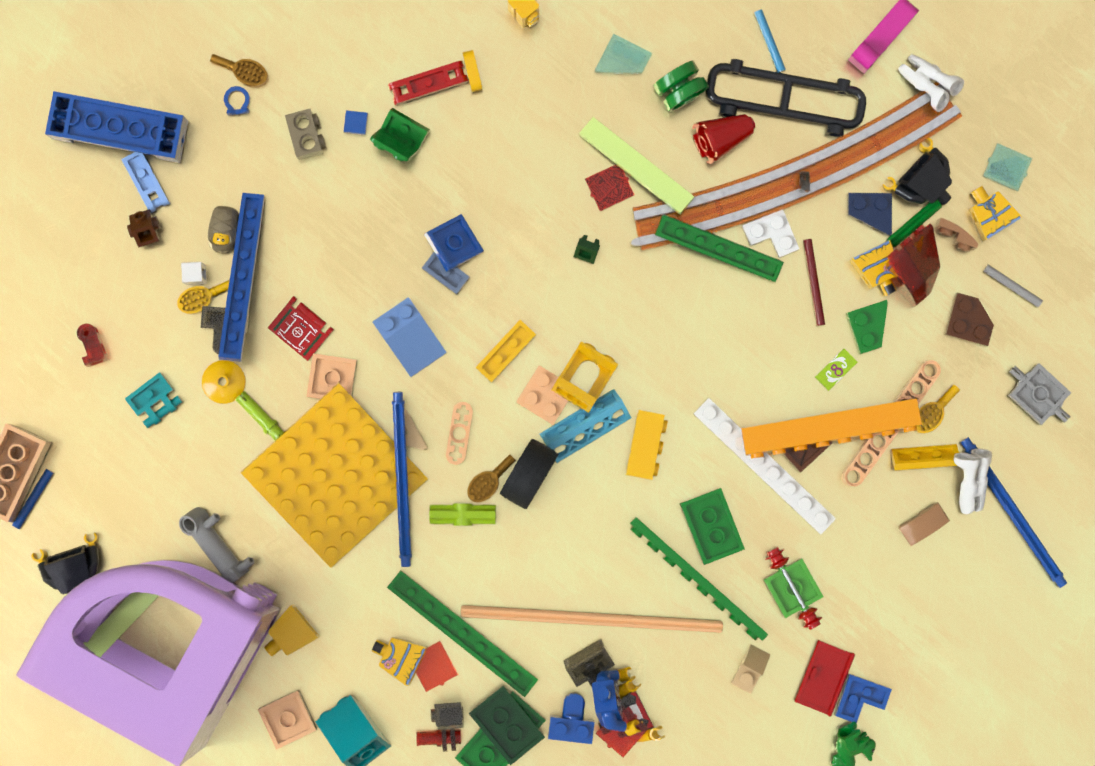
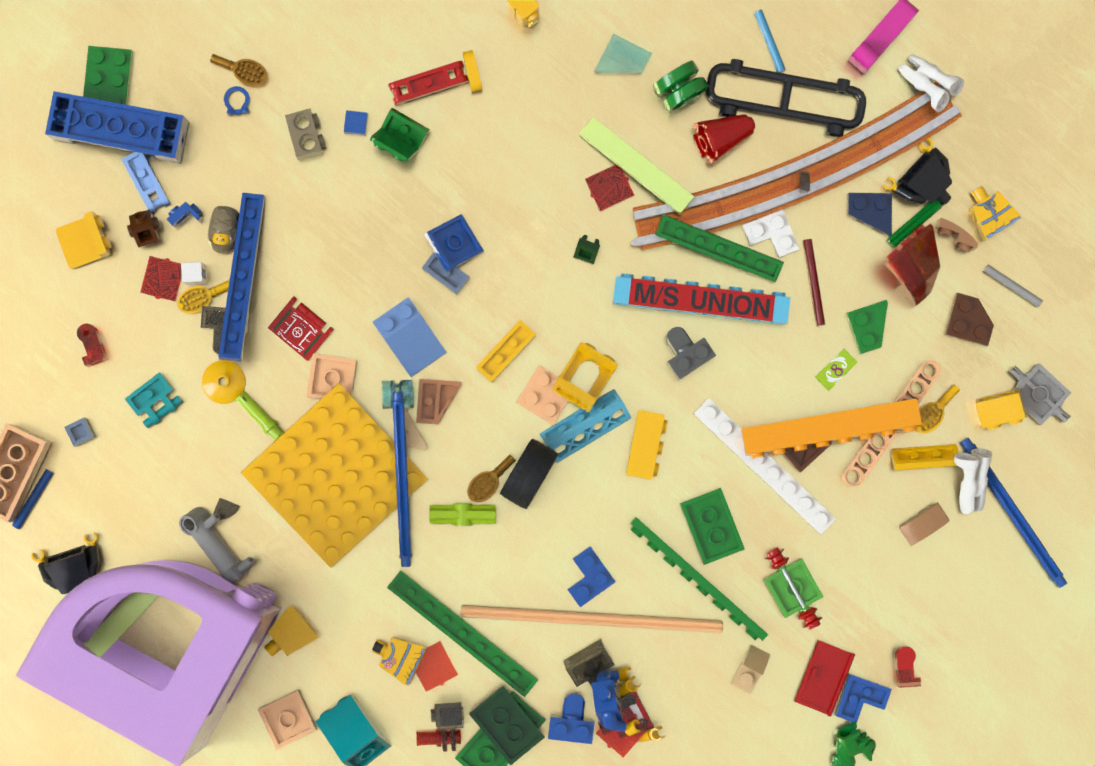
light nougat beam [446,402,473,465] -> none
yellow torso [850,240,900,296] -> none
clear light blue piece [983,143,1032,192] -> none
none -> yellow bracket [56,211,111,269]
none -> sand blue plate [64,417,95,447]
none -> green plate [83,46,133,105]
none -> clear red piece [140,256,182,302]
none -> blue bracket [167,201,203,228]
none -> clear smoke tile [213,498,241,520]
none -> clear light blue wheel [382,380,414,409]
none -> nougat wing [416,379,461,424]
none -> blue plate [567,546,616,607]
none -> brick [613,273,791,325]
none -> dark grey brick [666,327,716,381]
none -> leg [895,646,921,688]
none -> yellow brick [975,389,1026,430]

